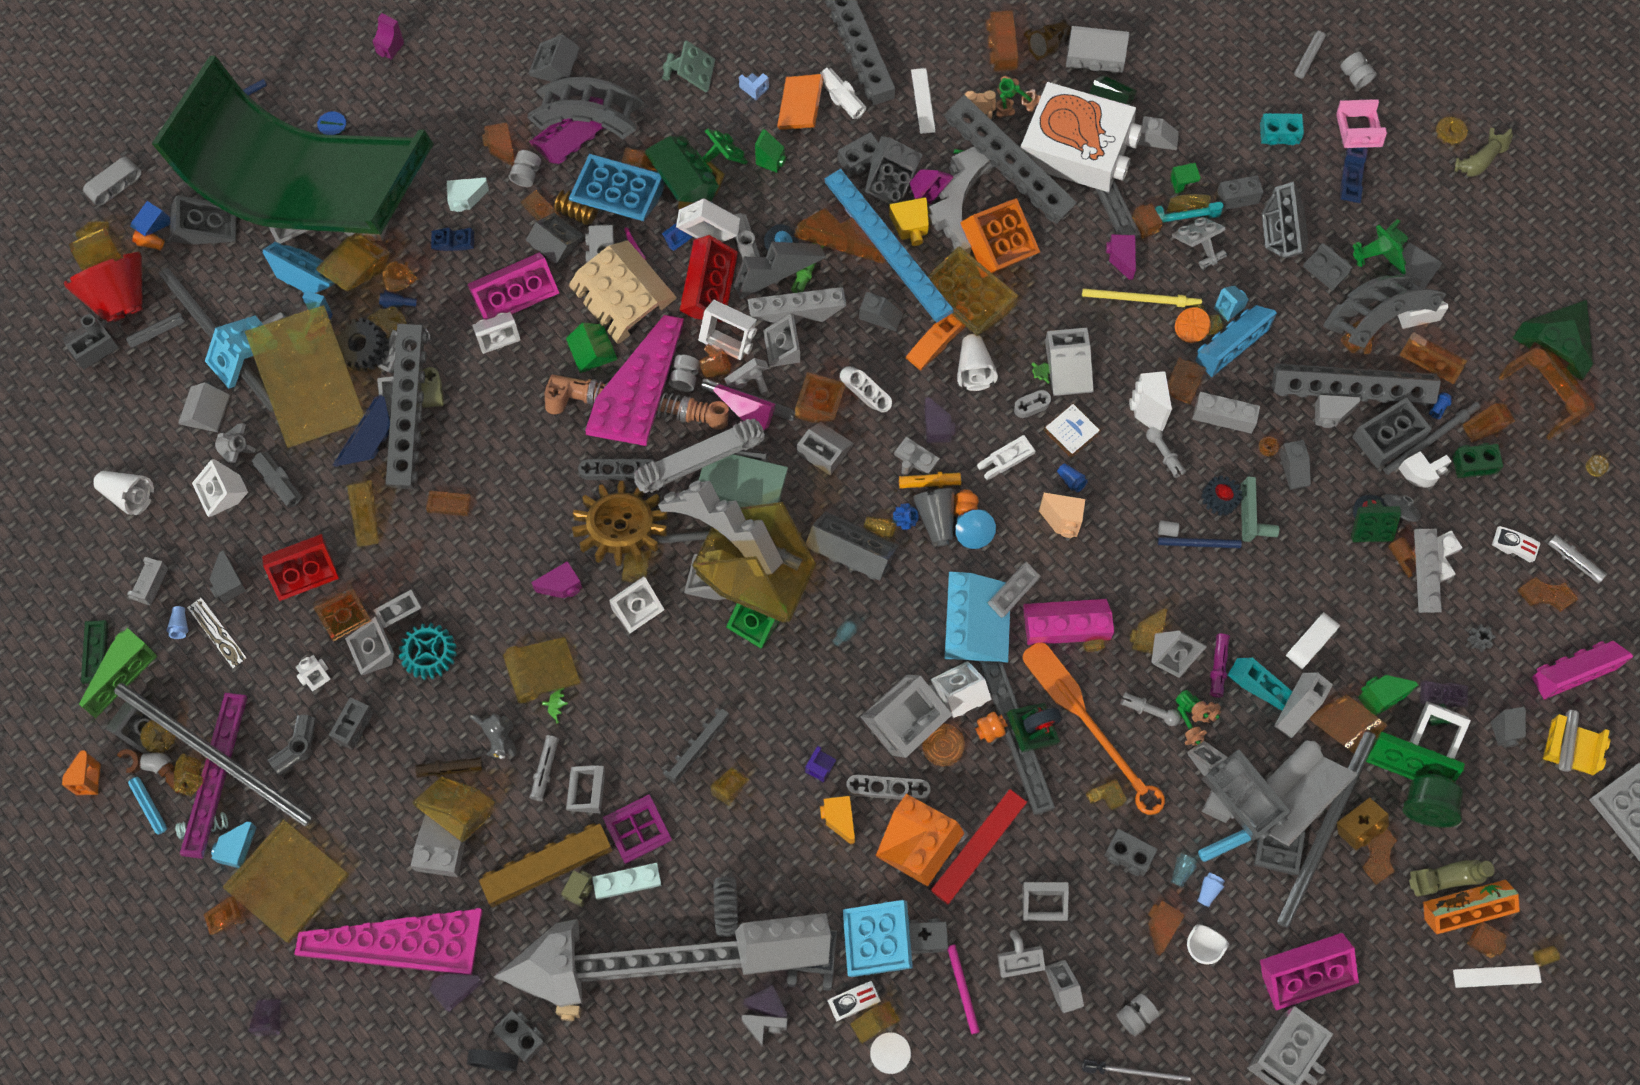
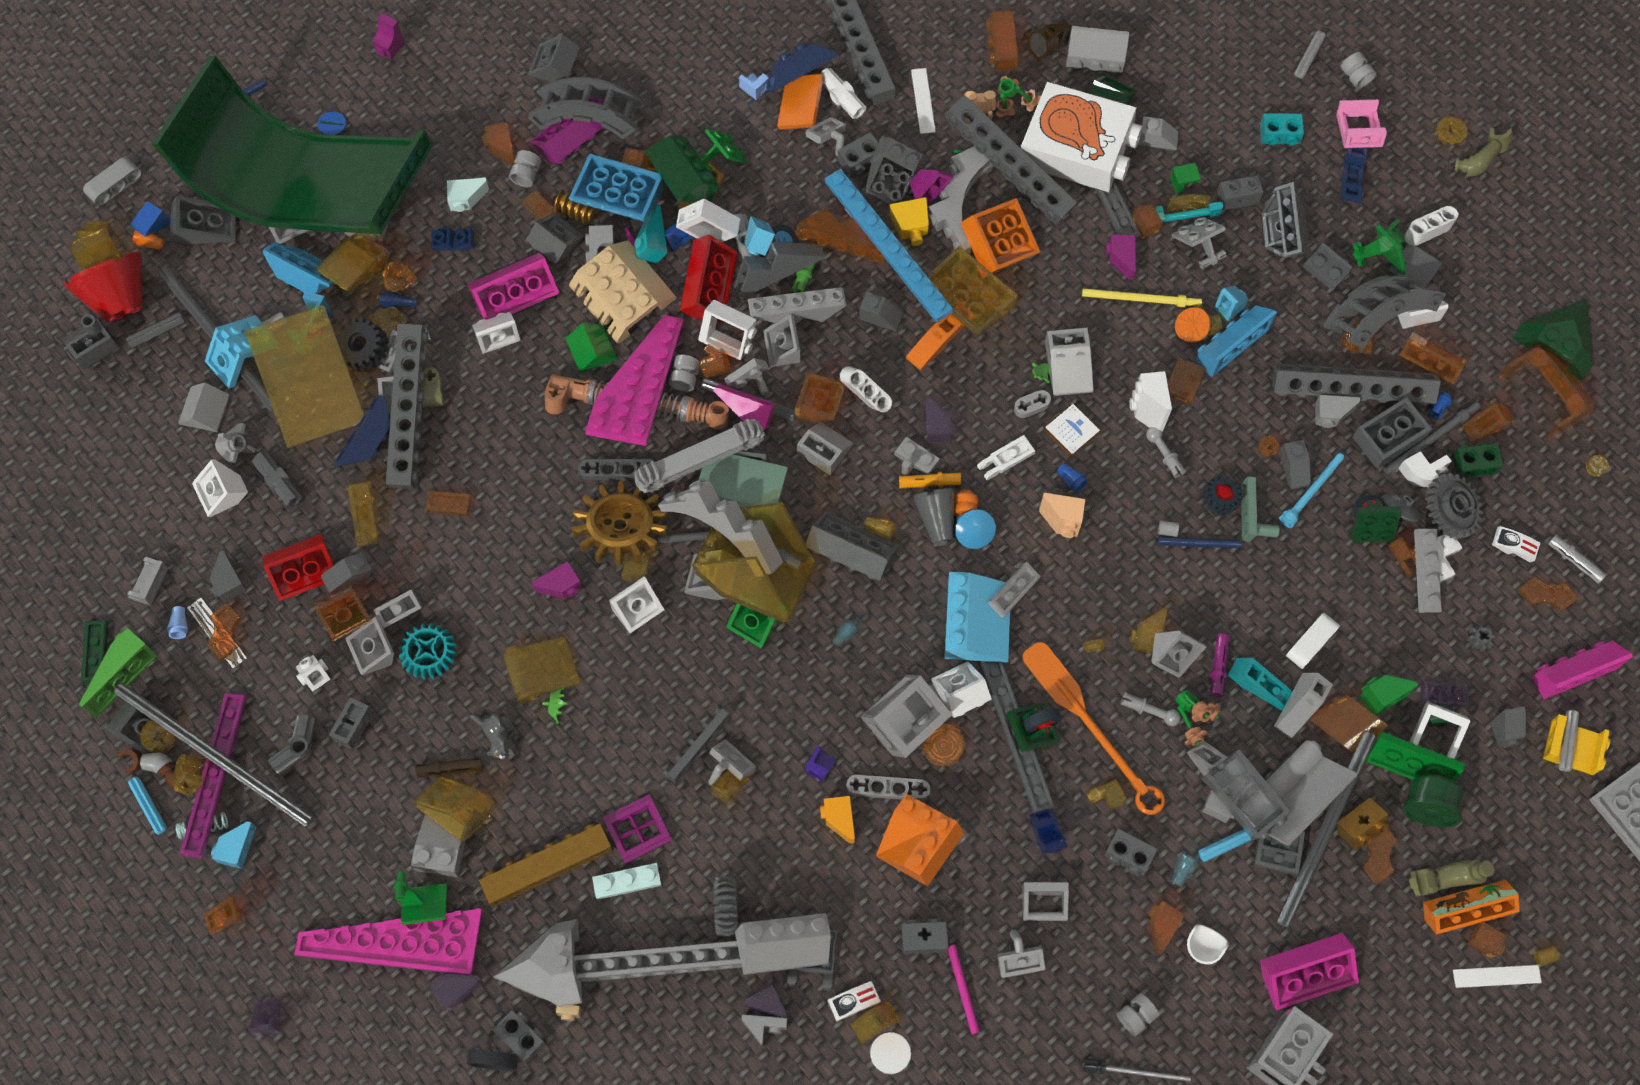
orange tile [62,750,101,795] -> none
white cone [94,471,154,515] -> none
clear yellow plate [223,819,349,944] -> none
light grey pin [529,735,559,801] -> none
olive brick [561,870,592,908] -> none
light grey tile [566,765,606,813] -> none
sand green plate [662,40,715,92] -> none
green slope [755,129,787,173] -> none
medium azure plate [843,900,913,977] -> none
blue gear [893,503,919,530] -> none
red tile [931,789,1027,905] -> none
white cone [957,334,998,391] -> none
orange piece [975,712,1008,743] -> none
dark pink slope [1023,599,1114,645] -> none
light grey slope [1045,960,1084,1013] -> none
light grey brick [1192,392,1260,434] -> none
light blue cone [1197,873,1225,907] -> none
none -> clear orange tile [207,603,241,661]
none -> dark grey slope [321,552,372,594]
none -> green plate [394,871,448,925]
none -> teal slope [634,204,667,264]
none -> light grey plate [708,739,756,786]
none -> medium azure slope [745,216,775,256]
none -> dark blue wedge [766,42,838,92]
none -> light grey plate [806,117,846,156]
none -> clear blue brick [1029,808,1067,853]
none -> medium azure piece [1279,453,1344,528]
none -> white beam [1404,206,1458,246]
none -> dark grey gear [1425,473,1483,539]

